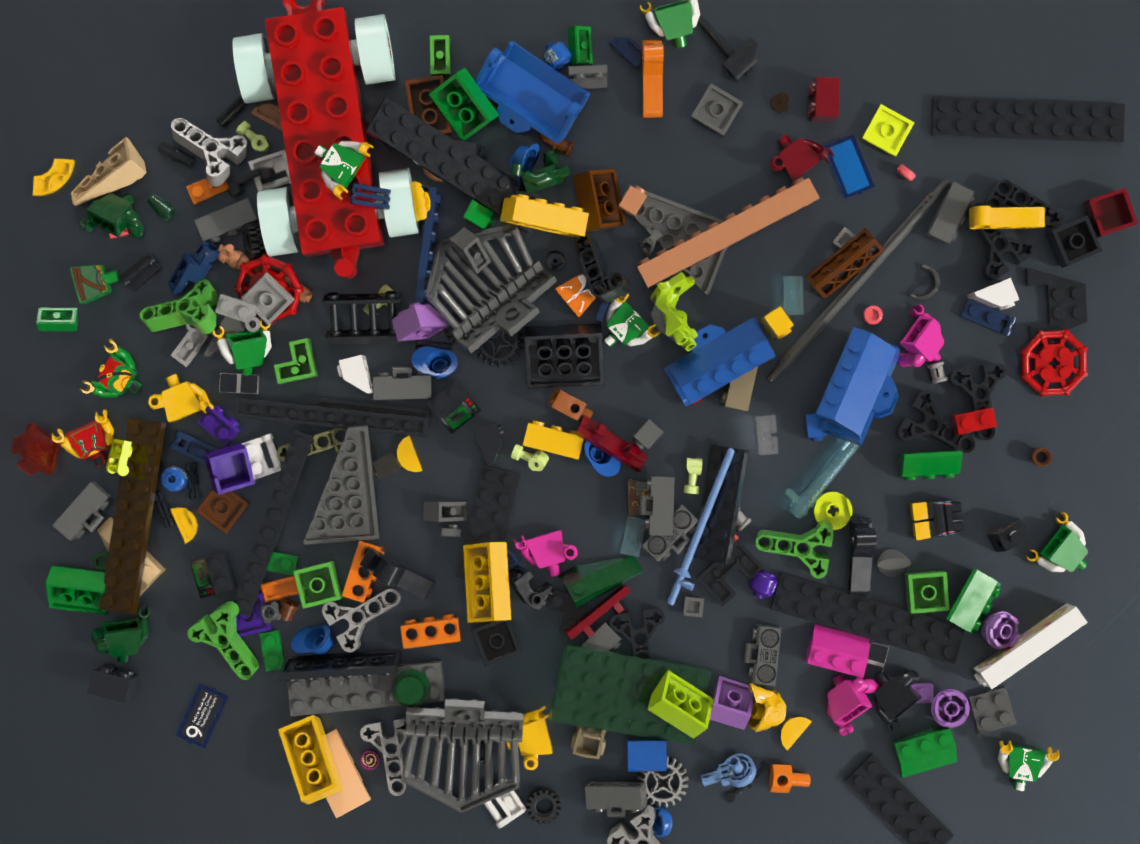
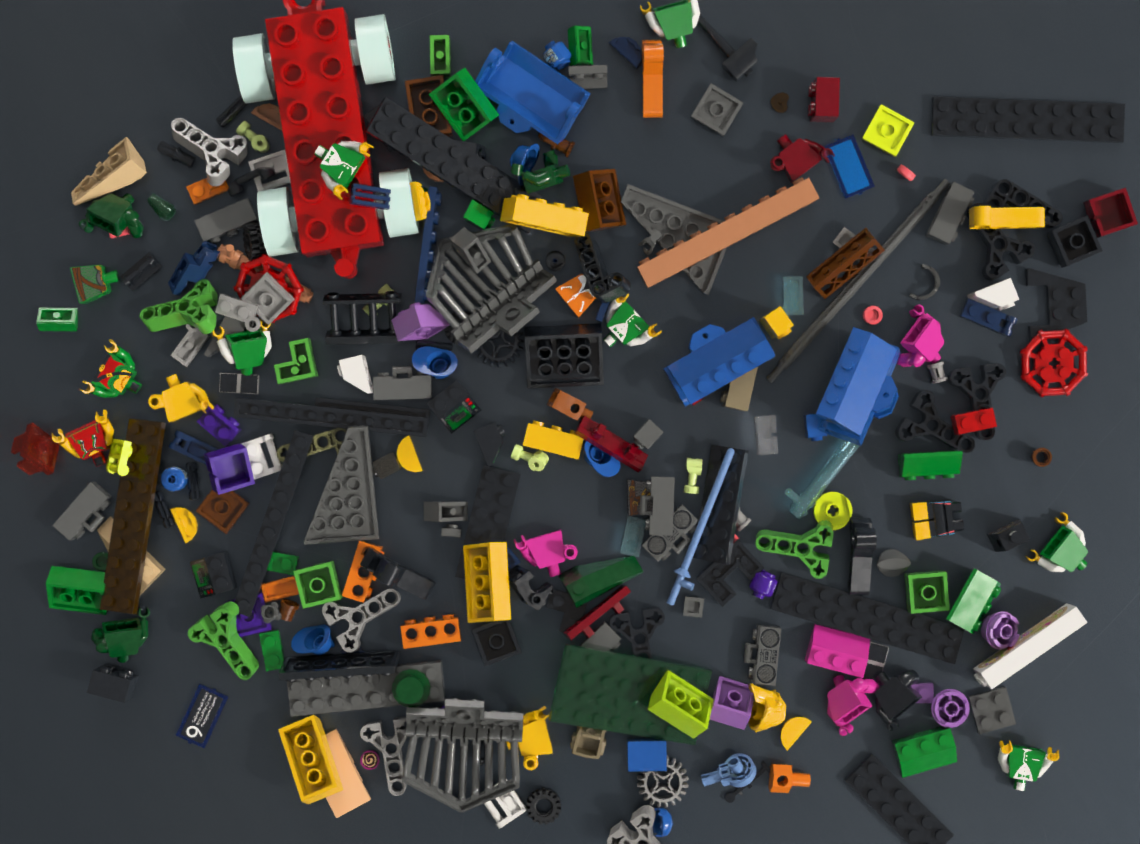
yellow tile [33,159,75,196] -> none
dark grey piece [585,781,647,817] -> none
nougat brick [618,186,647,218] -> none
lime hips [650,272,698,351] -> none

